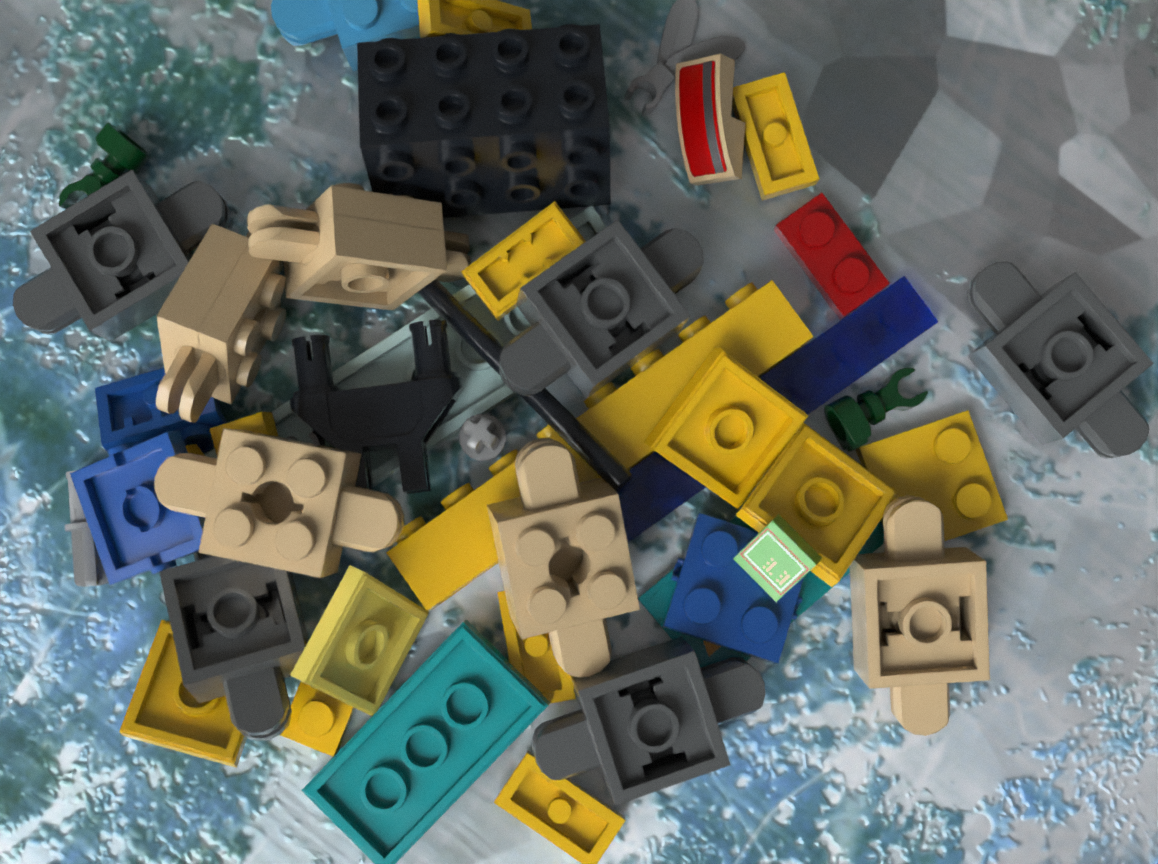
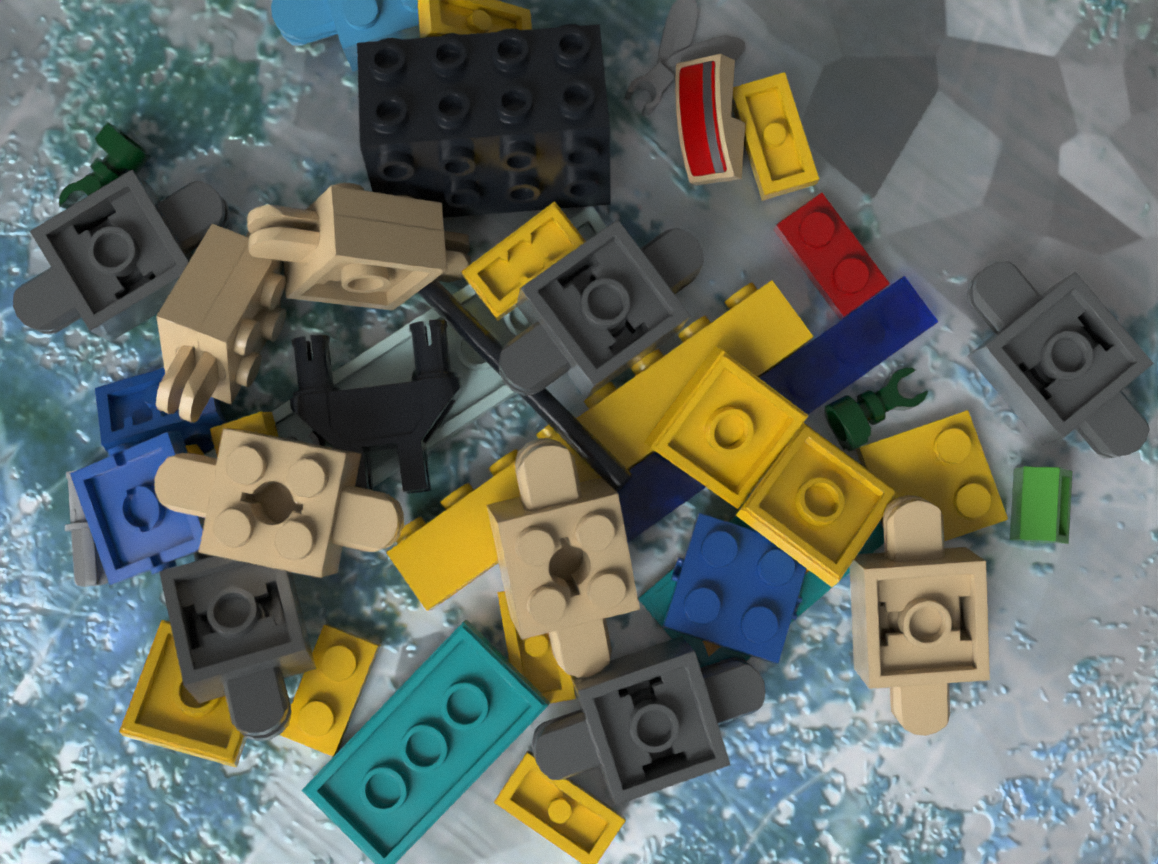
light yellow tile [290,565,429,716] -> none
light grey axle [459,414,506,461] -> none
tile [733,514,822,602] -> none
none -> bright green piece [1010,466,1073,544]

